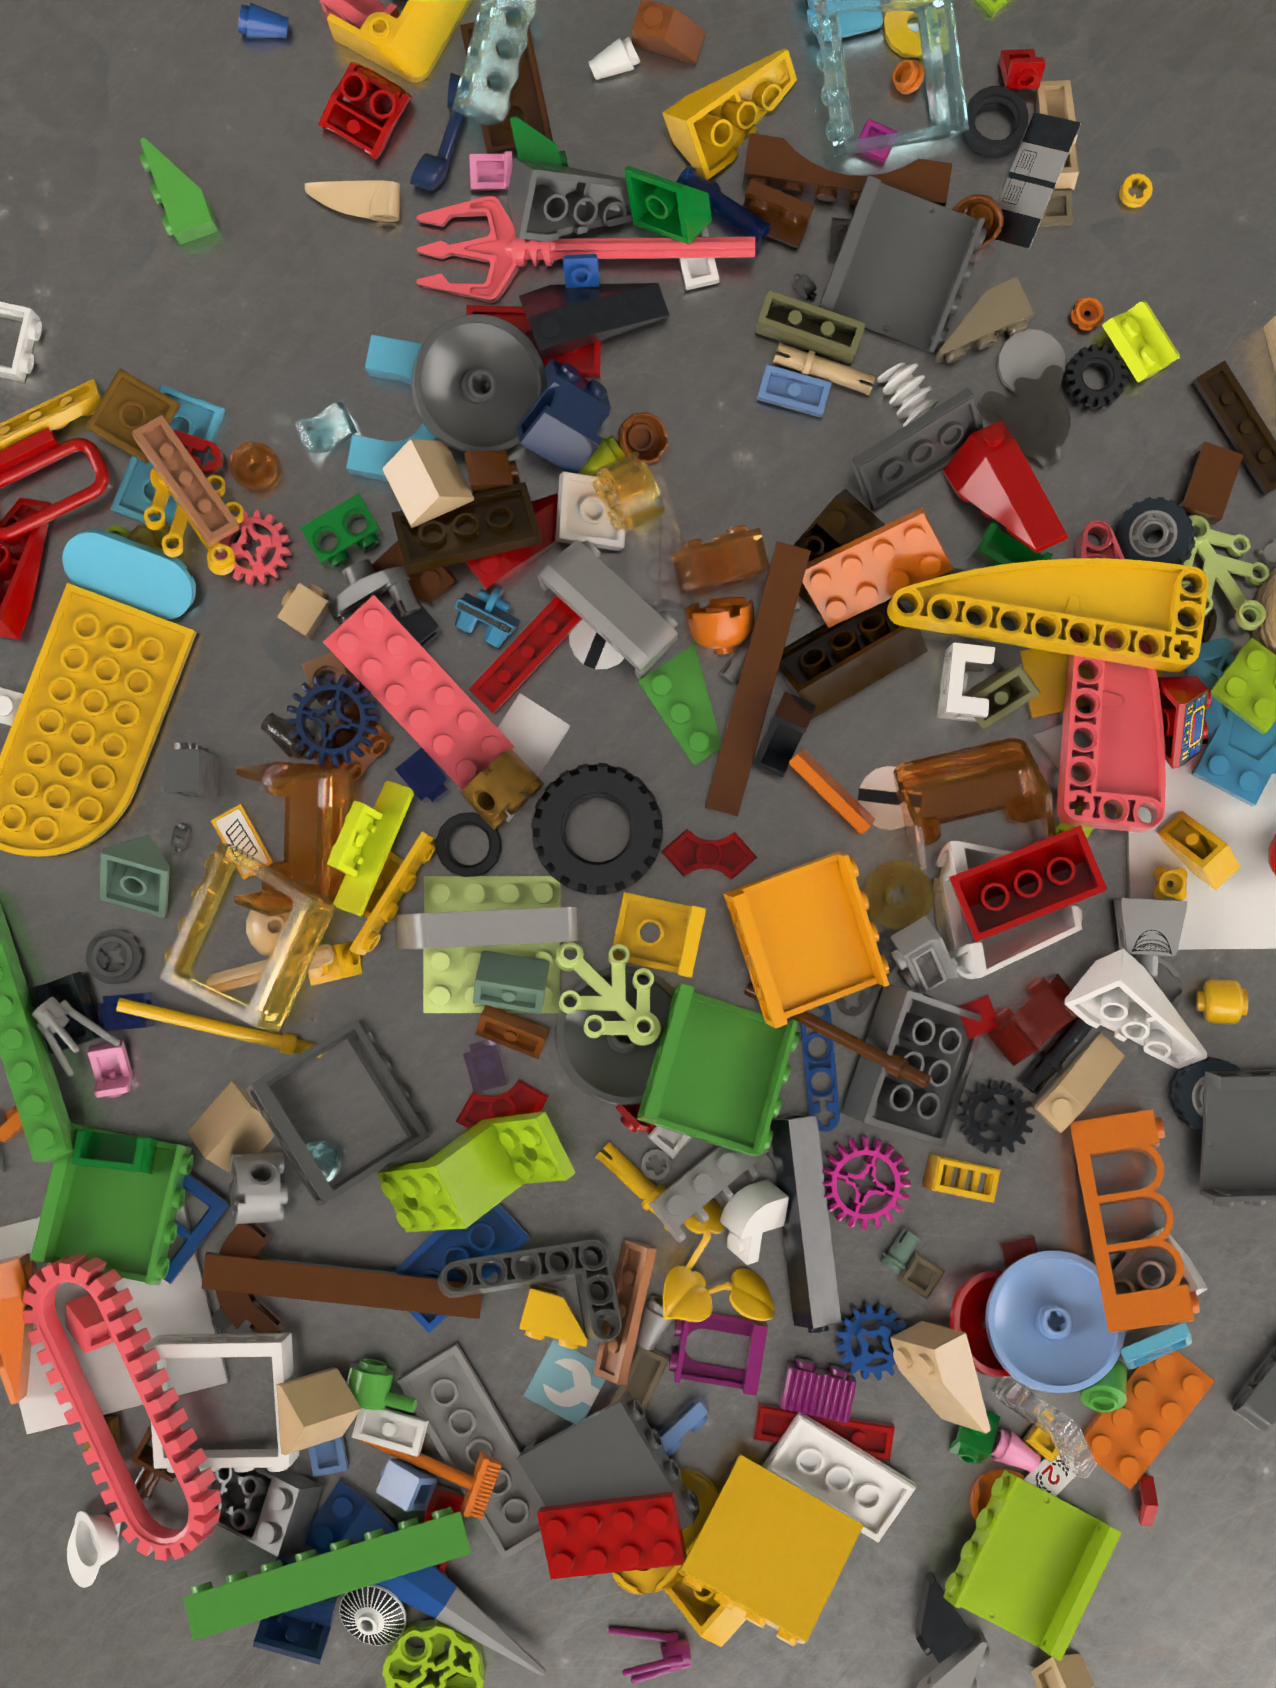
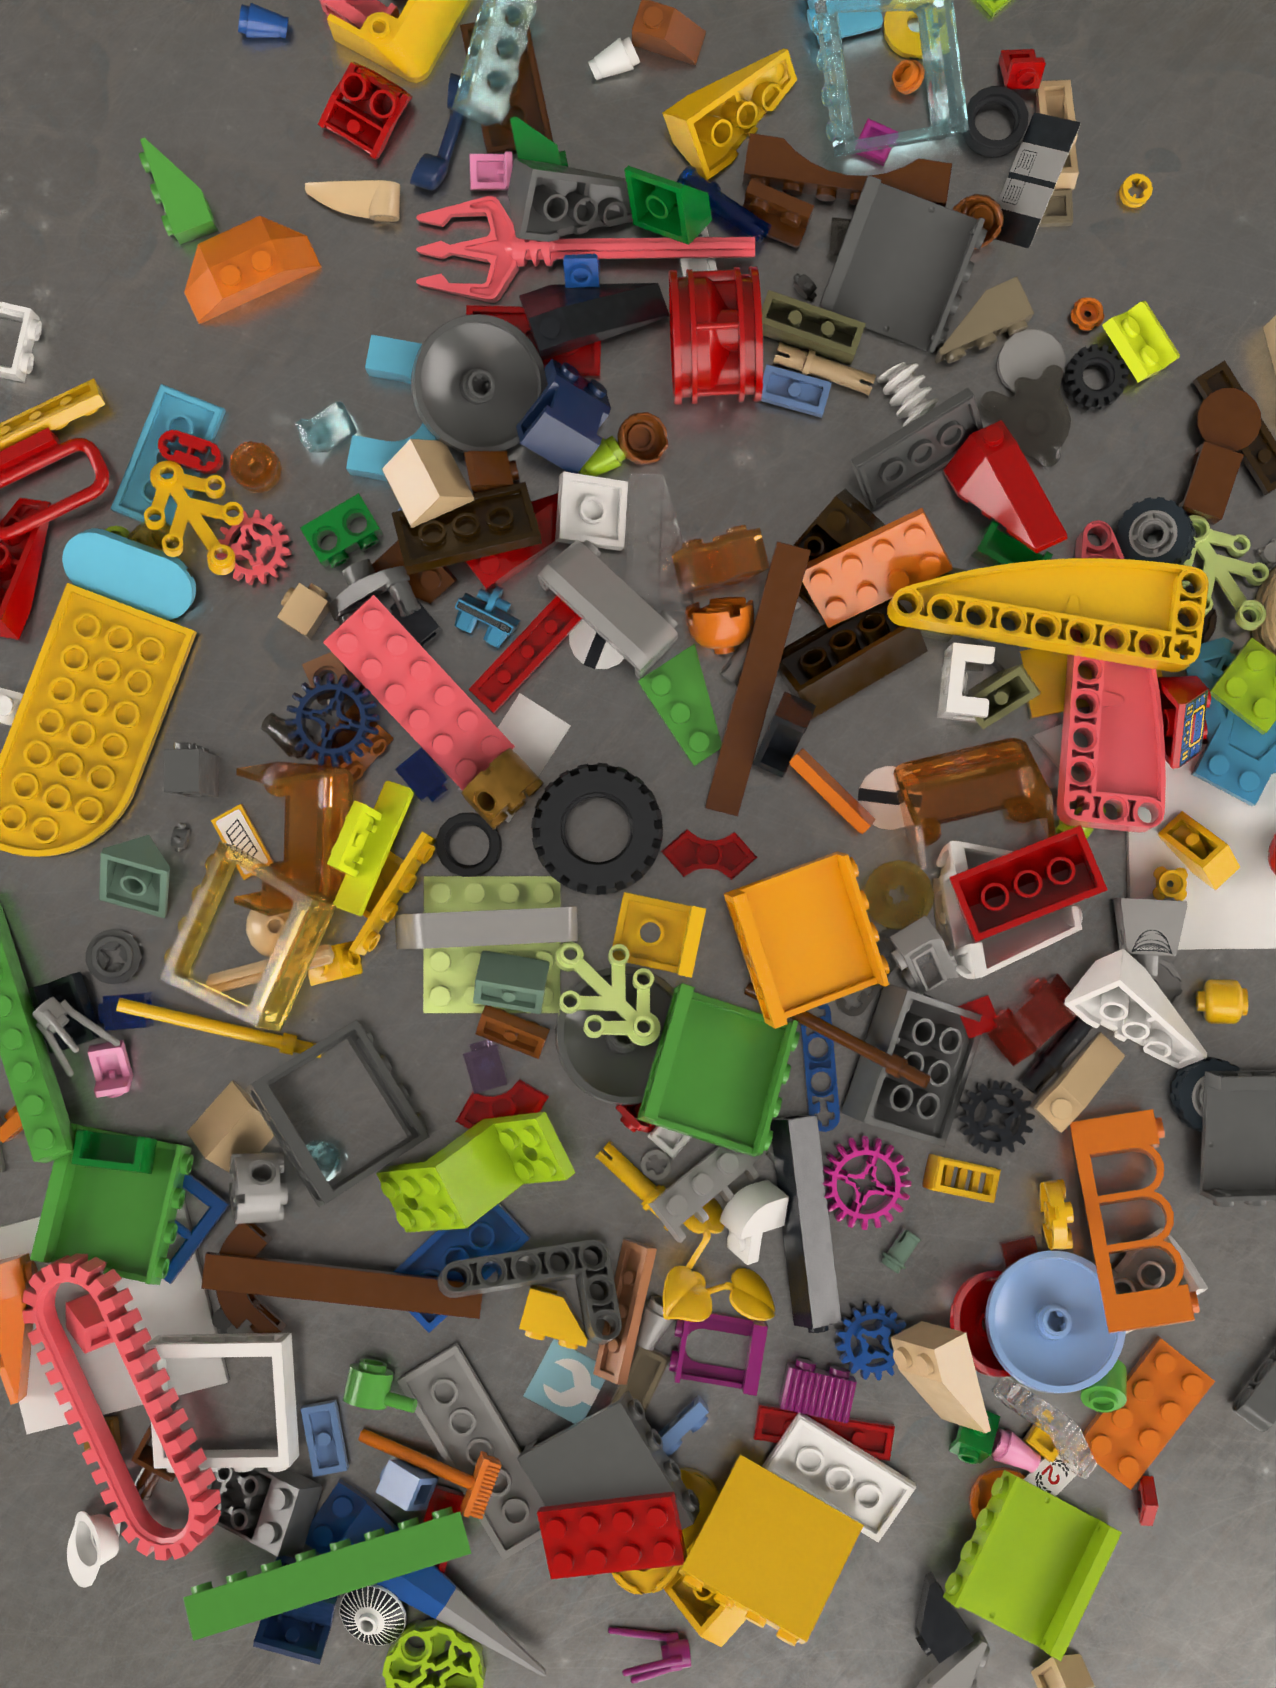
pearl gold tile [85,368,181,464] -> none
nougat plate [132,415,239,547] -> none
tan slope [276,1367,361,1455] -> none
white plate [351,1408,429,1457] -> none
clear yellow brick [592,451,665,532] -> none
dark tan tile [897,1251,945,1300] -> none
medium azure tile [1120,1322,1192,1370] -> none
none -> orange wedge [184,216,322,324]
none -> red wheel [669,266,763,405]
none -> yellow plate [1039,1179,1074,1250]
none -> reddish brown sticker [1198,388,1261,451]

